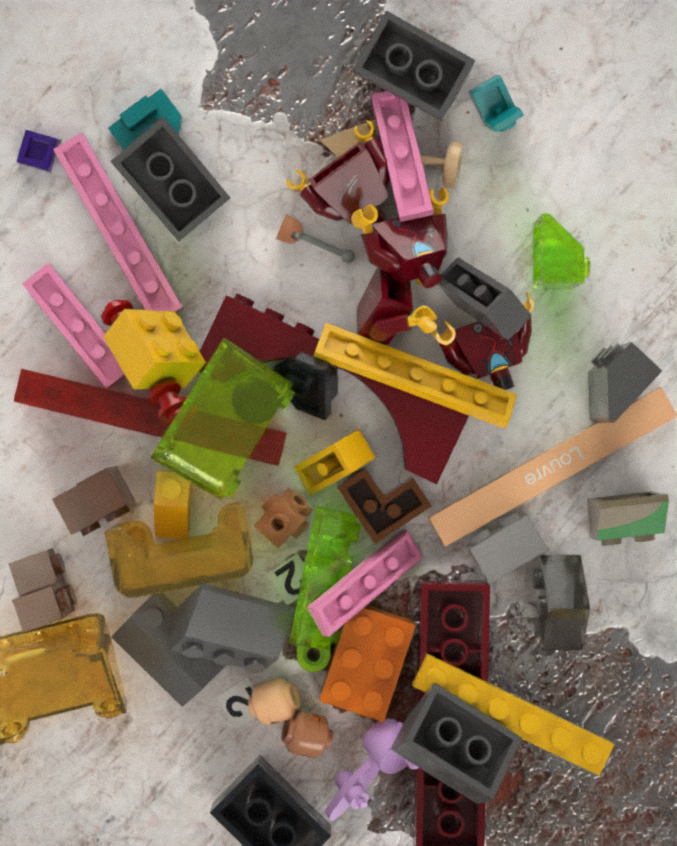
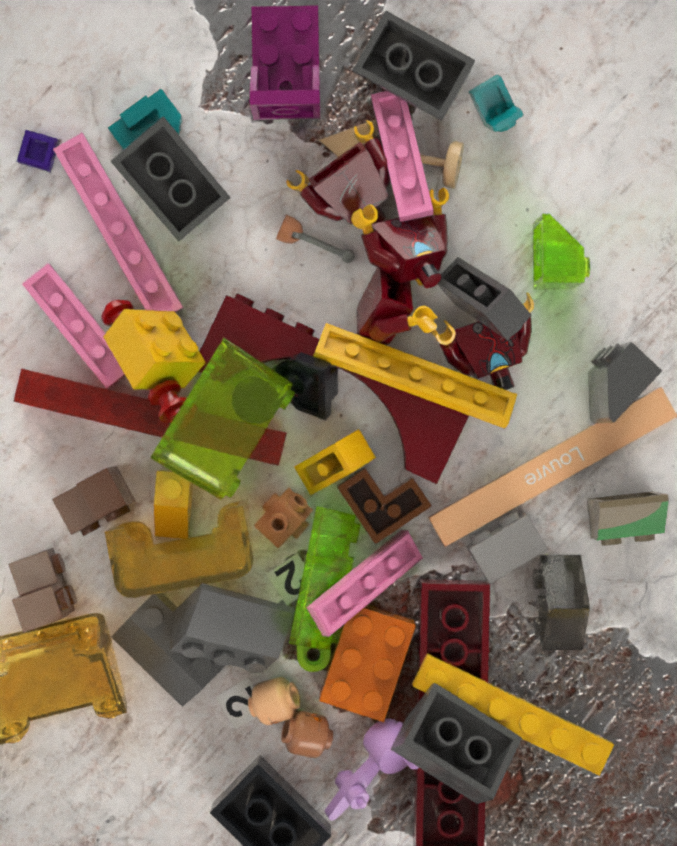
none -> magenta bracket [250,5,320,120]

